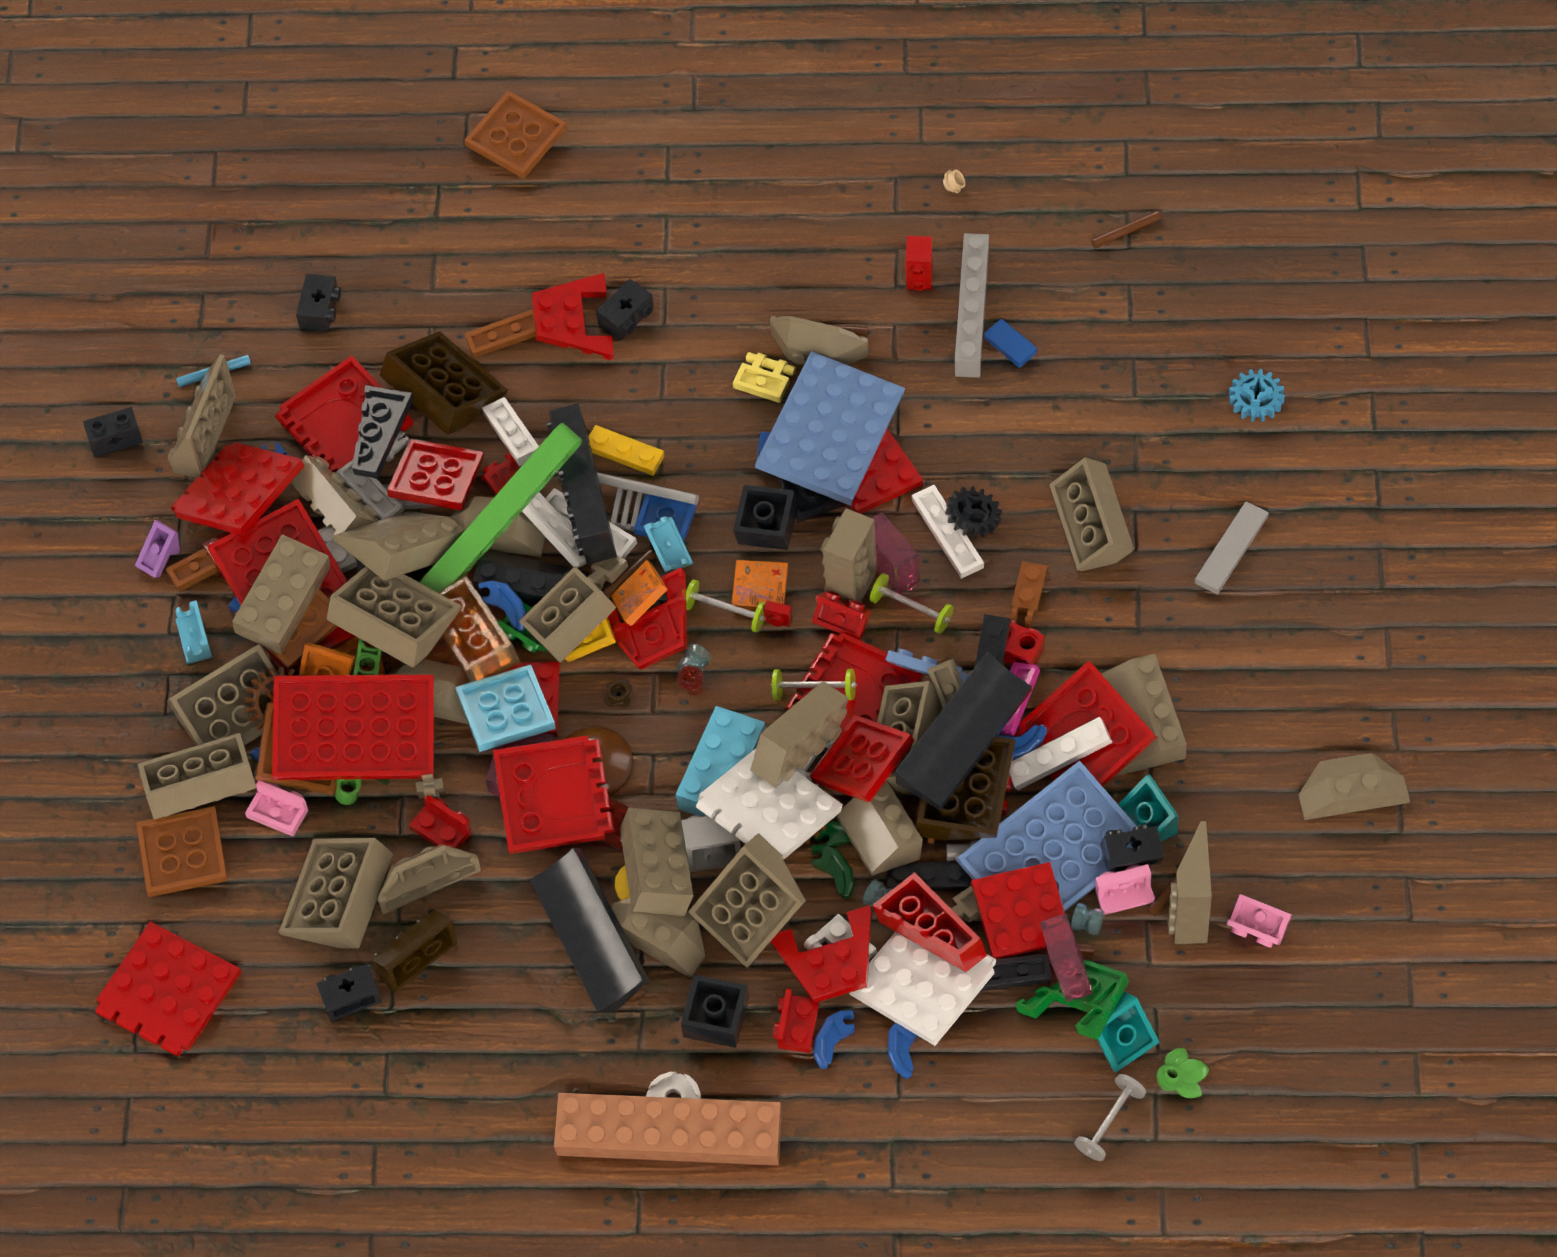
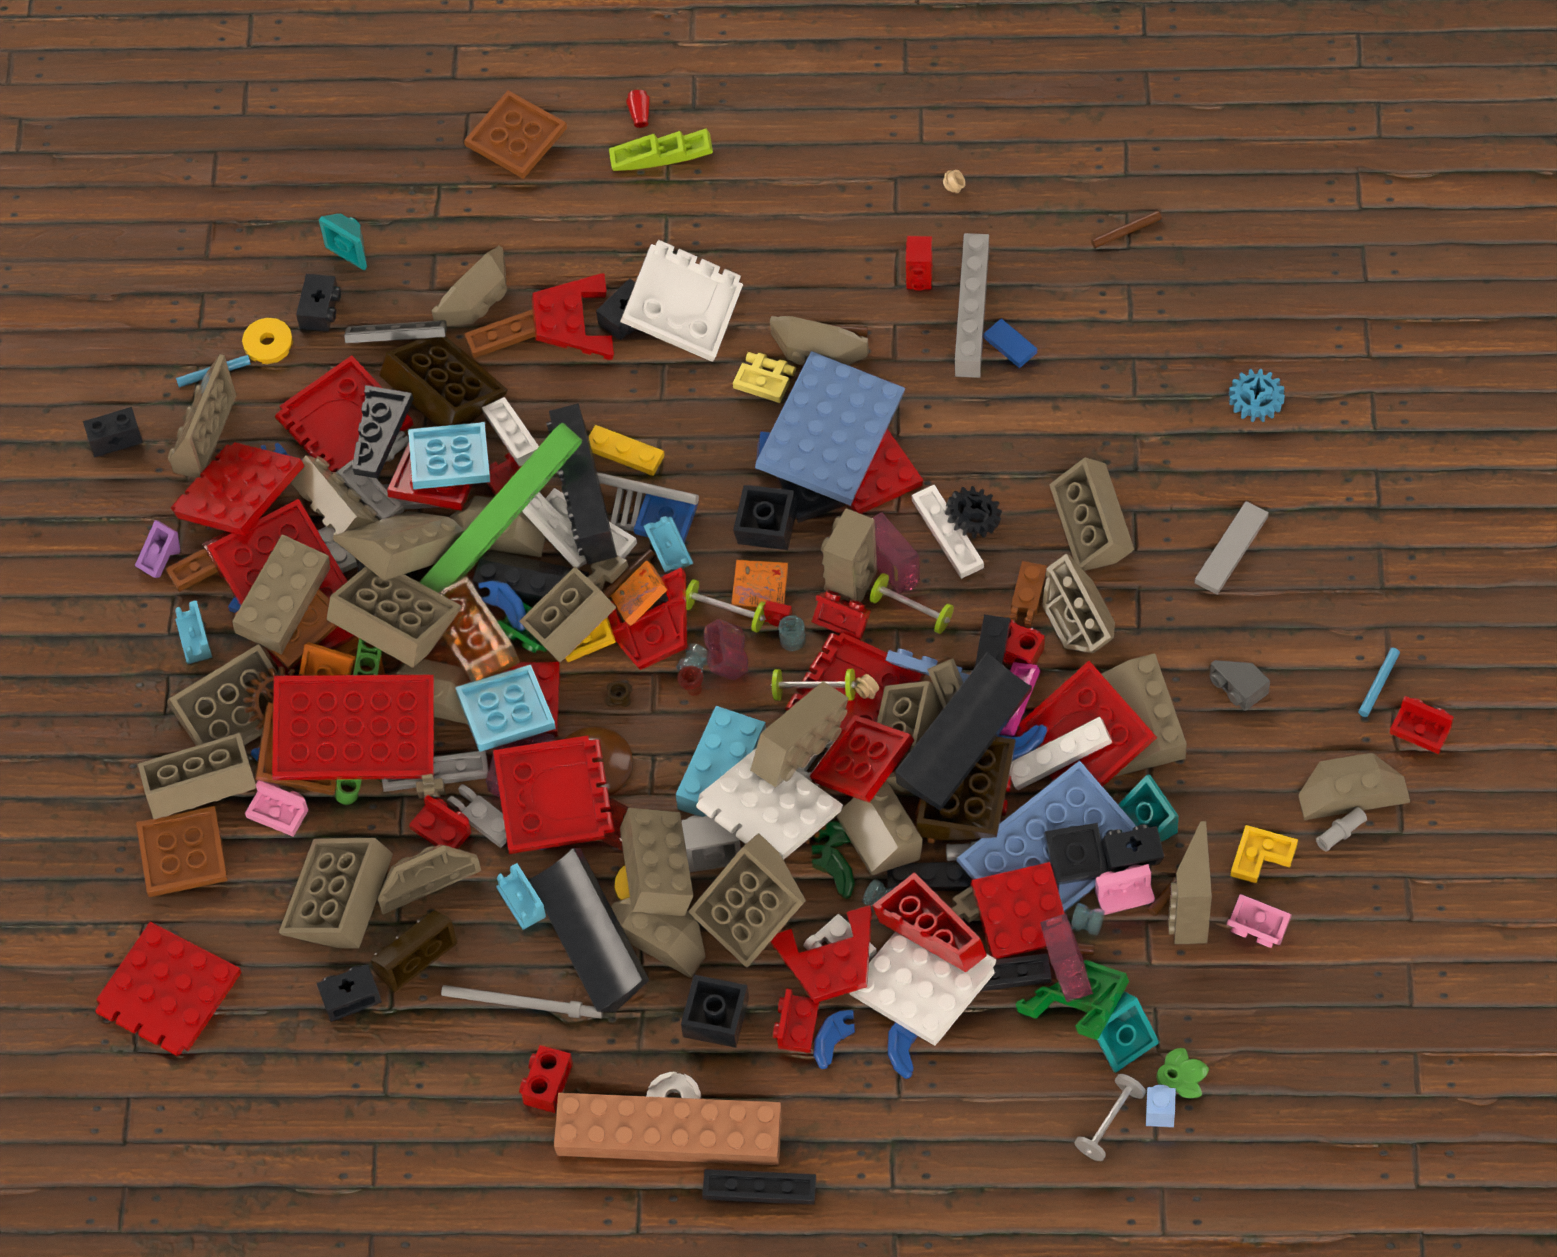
none -> yellow tile [242,318,293,364]
none -> teal slope [319,213,367,270]
none -> dark grey tile [344,320,447,343]
none -> light grey tile [382,751,489,792]
none -> medium azure plate [408,422,490,489]
none -> dark tan wedge [431,246,507,326]
none -> light grey bar [441,985,603,1019]
none -> light grey hinge [447,785,507,848]
none -> medium azure hinge [496,863,546,930]
none -> red brick [519,1045,573,1113]
none -> lime slope [609,128,713,171]
none -> white hinge [620,240,743,362]
none -> red cone [626,90,650,128]
none -> black plate [702,1169,817,1205]
none -> clear pink brick [704,619,748,680]
none -> clear light blue wheel [778,615,806,651]
none -> tan plate [855,674,879,699]
none -> dark tan wedge [1043,553,1115,653]
none -> black tile [1044,823,1108,885]
none -> light blue brick [1146,1085,1176,1127]
none -> dark grey slope [1210,660,1270,711]
none -> yellow plate [1230,825,1298,883]
none -> light grey pin [1316,807,1367,852]
none -> dark azure bar [1358,648,1400,717]
none -> red bracket [1389,696,1454,754]

